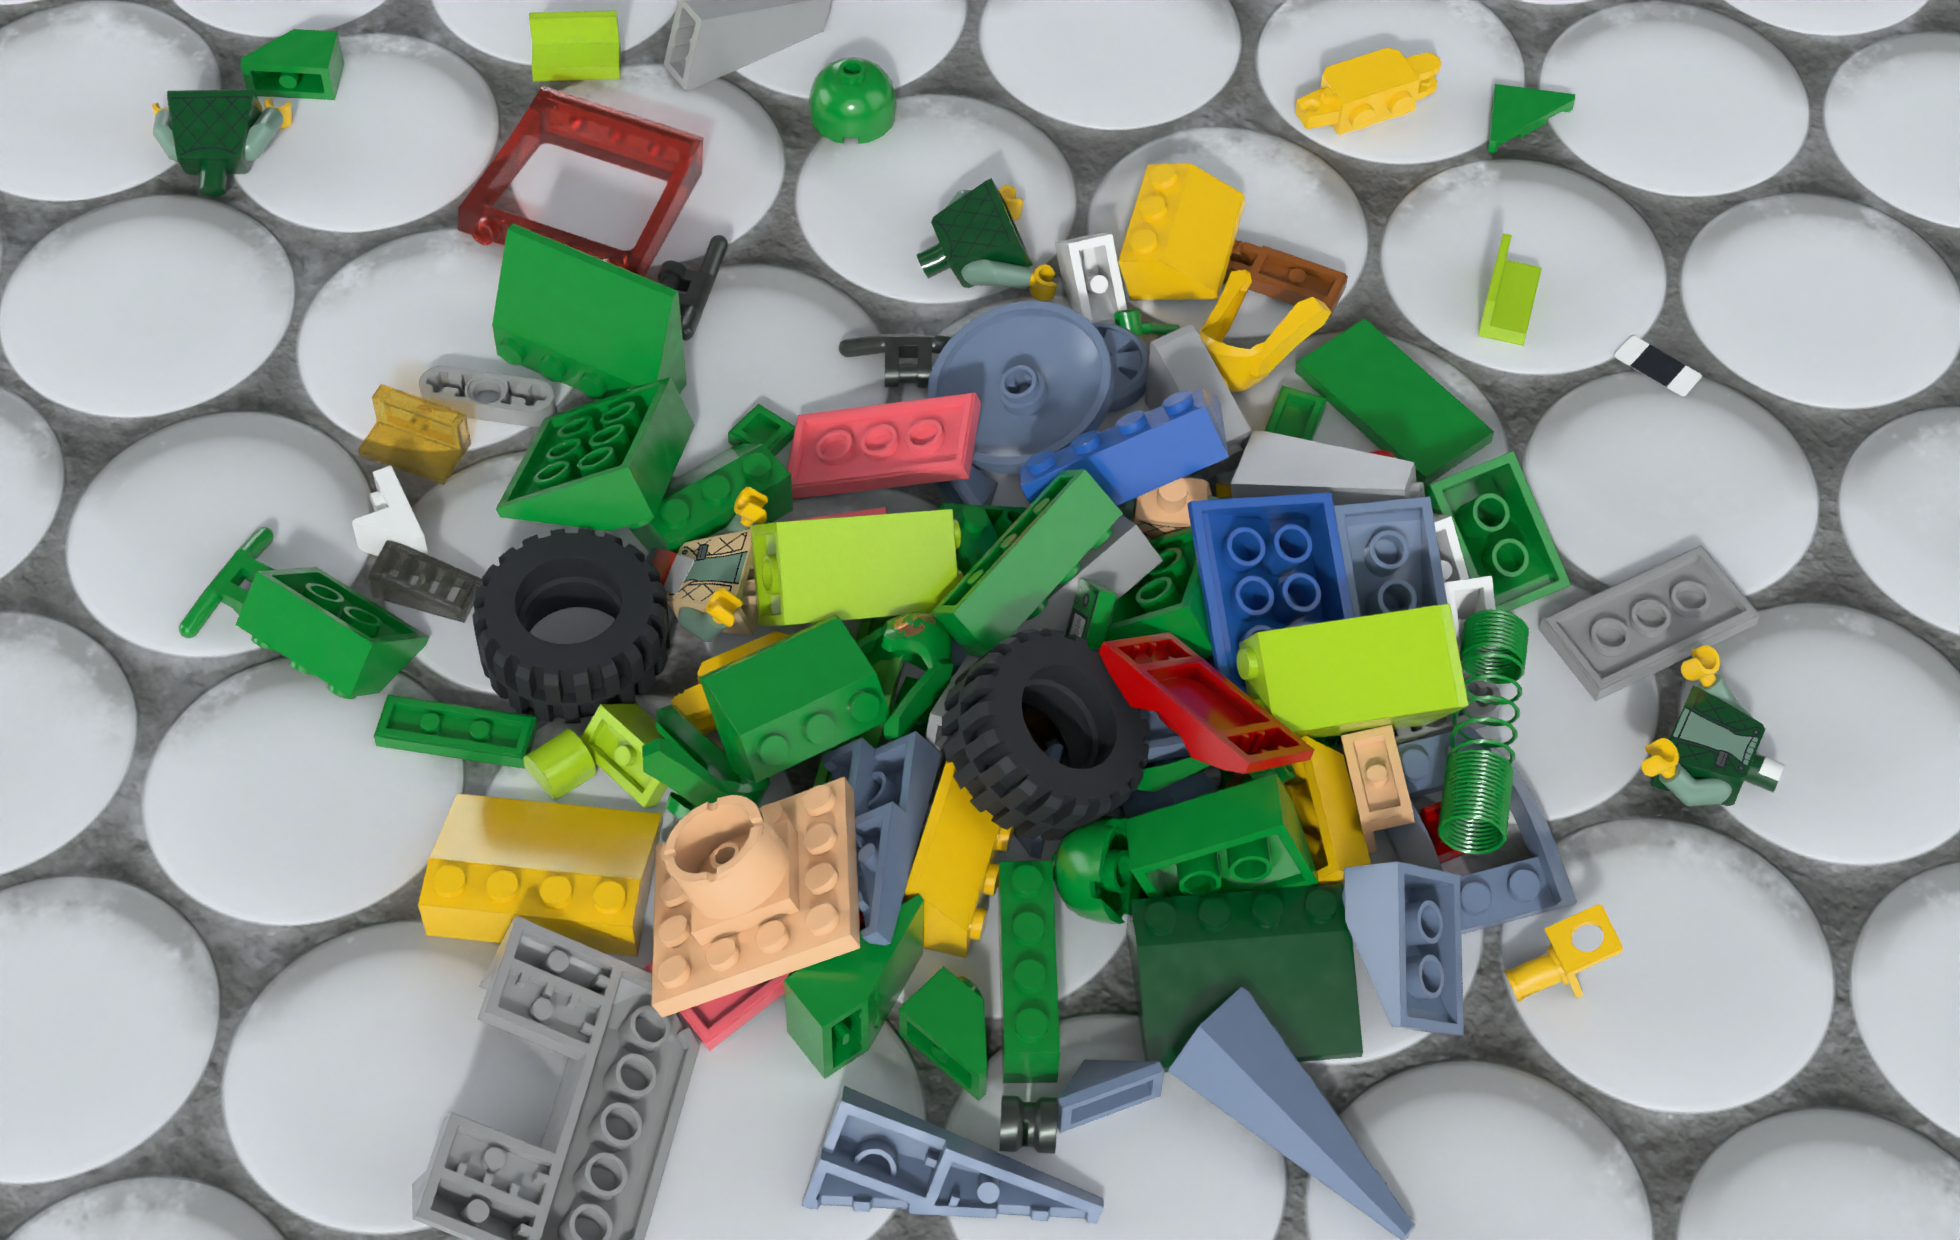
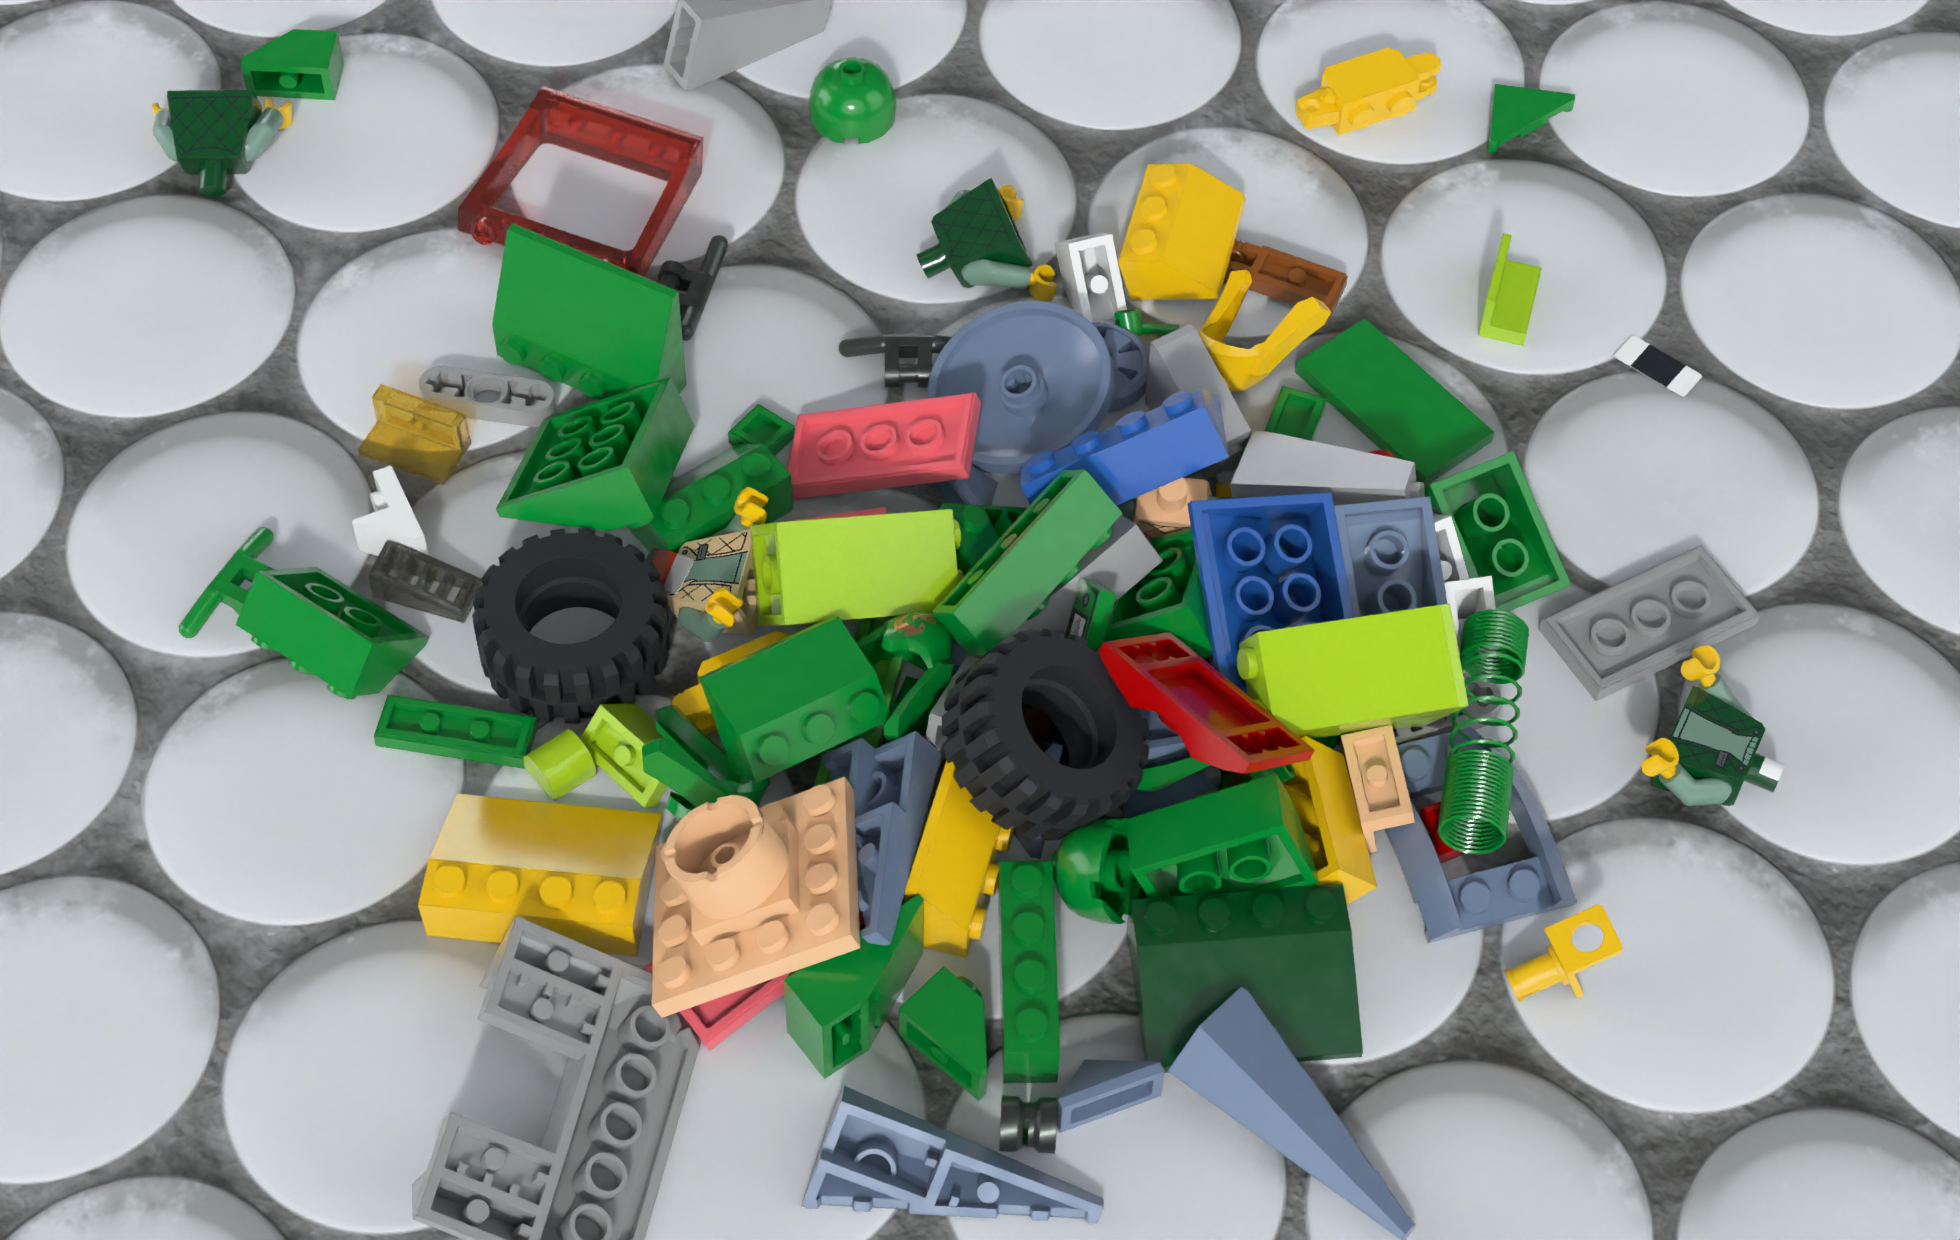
lime panel [529,10,621,82] -> none
sand blue slope [1342,861,1464,1036] -> none

